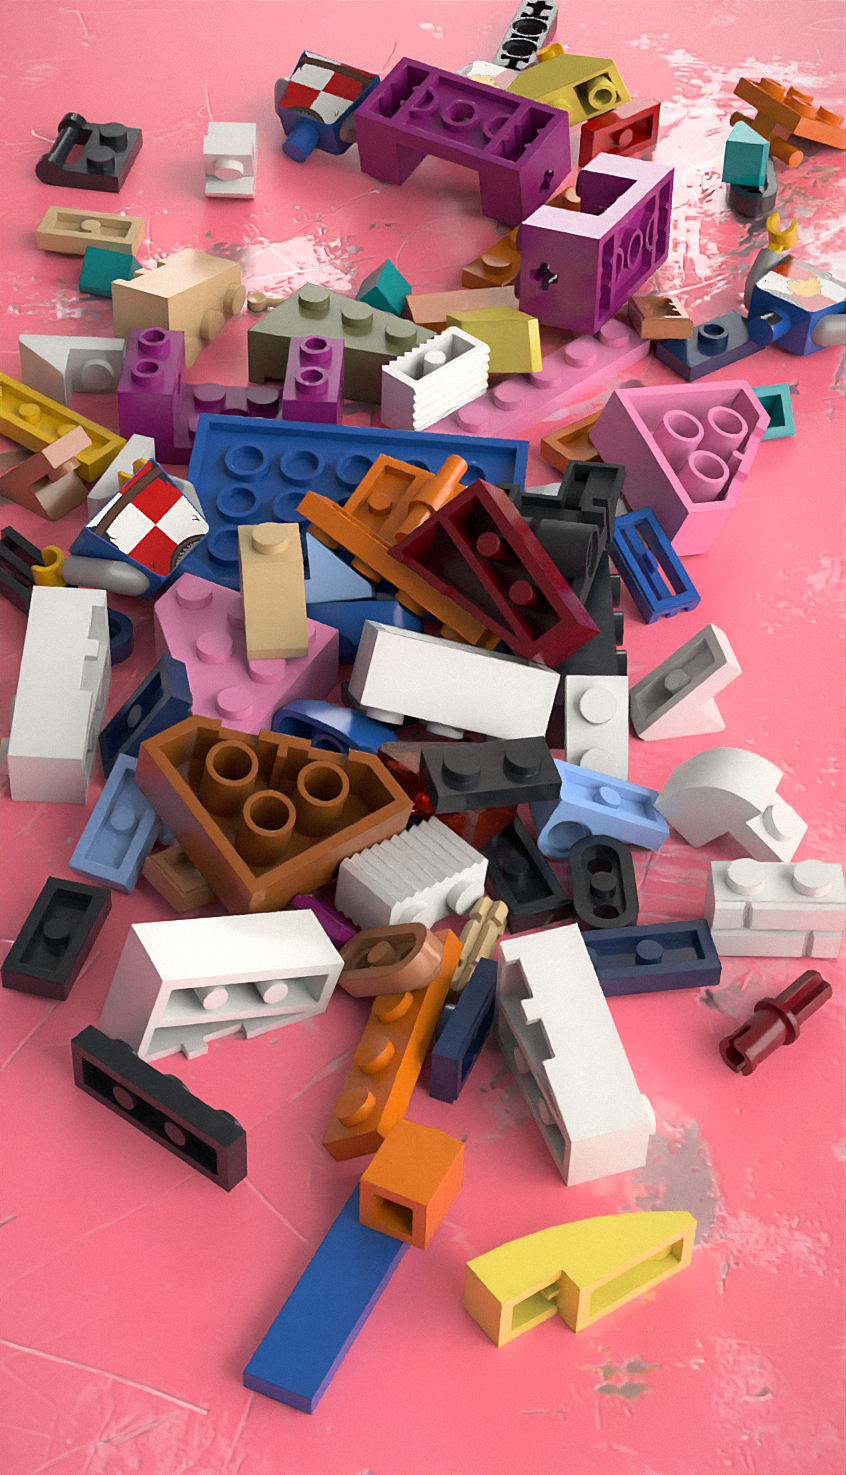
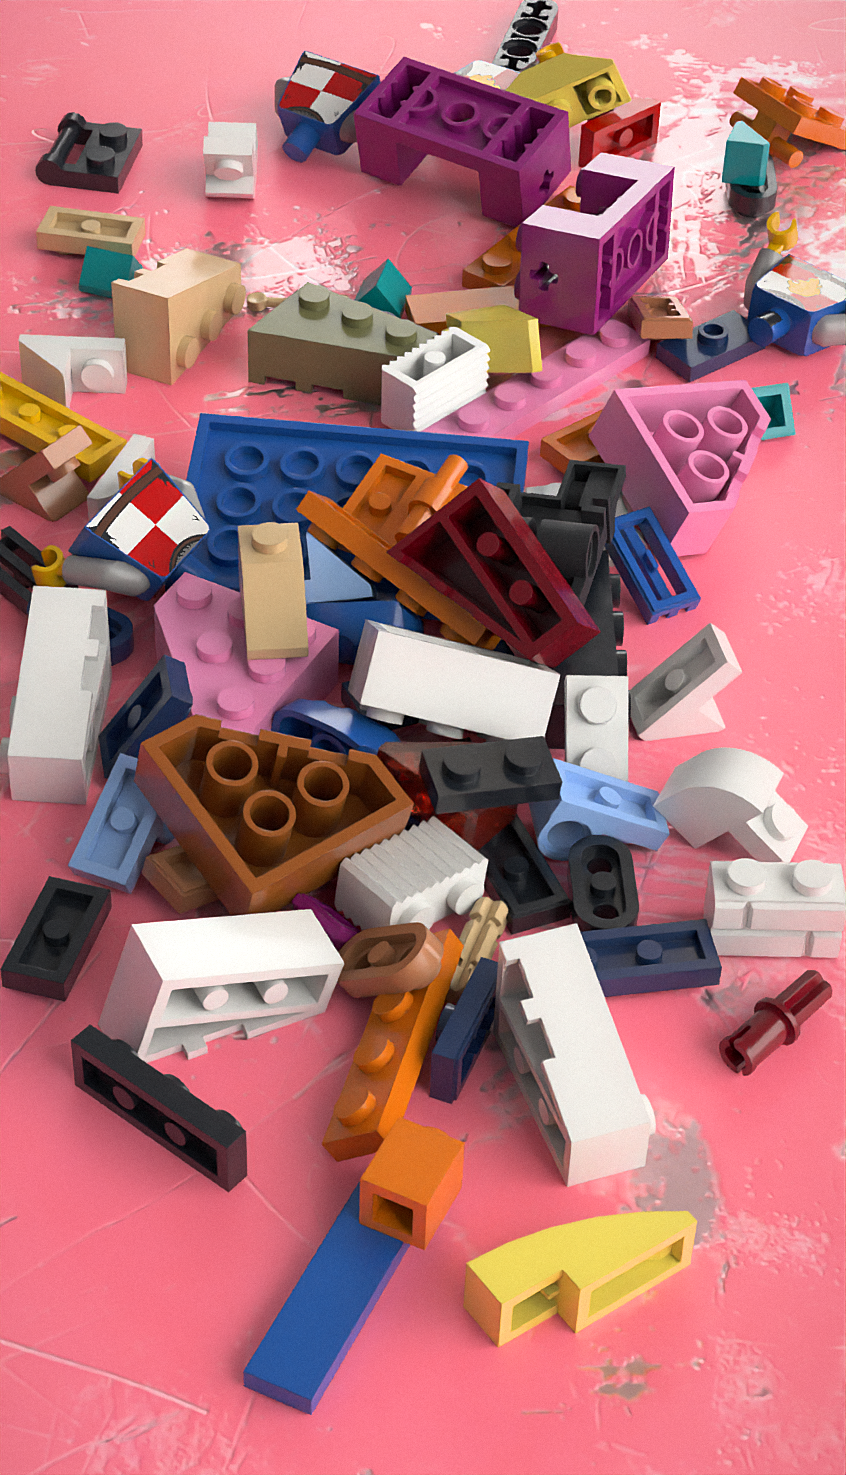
magenta plate [117,327,345,465] -> none

